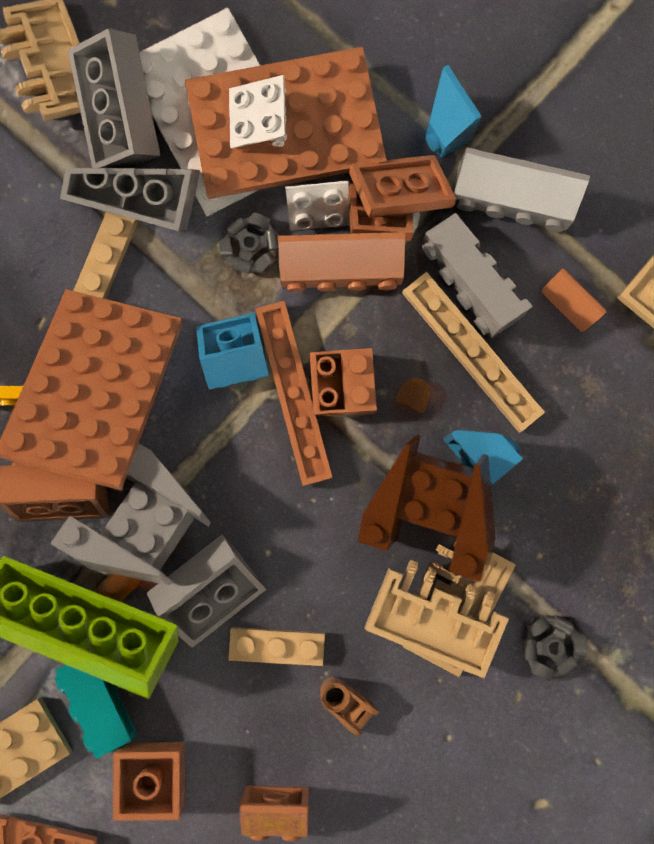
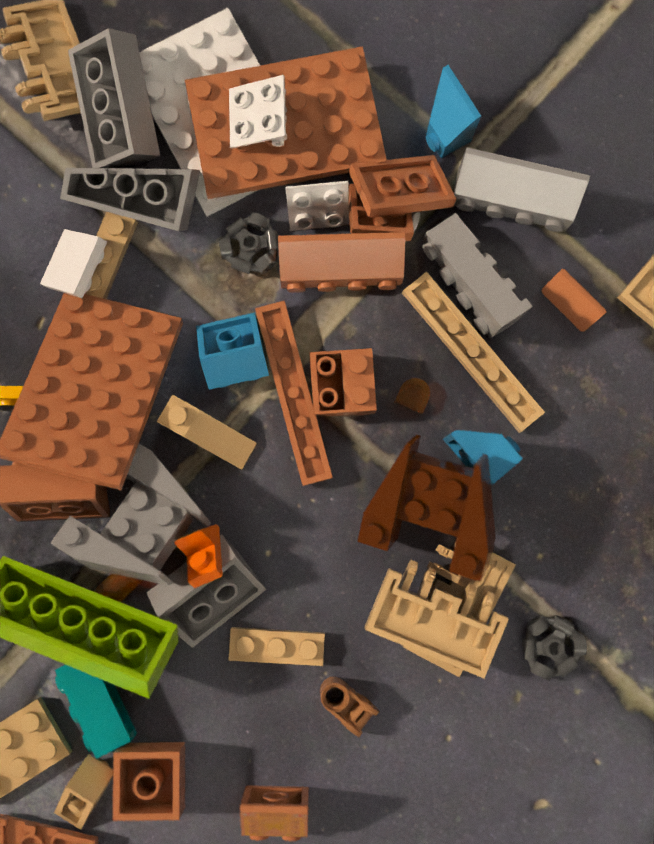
none -> white tile [40,229,107,298]
none -> tan slope [54,754,113,830]
none -> tan slope [157,394,257,470]
none -> orange slope [174,524,223,588]

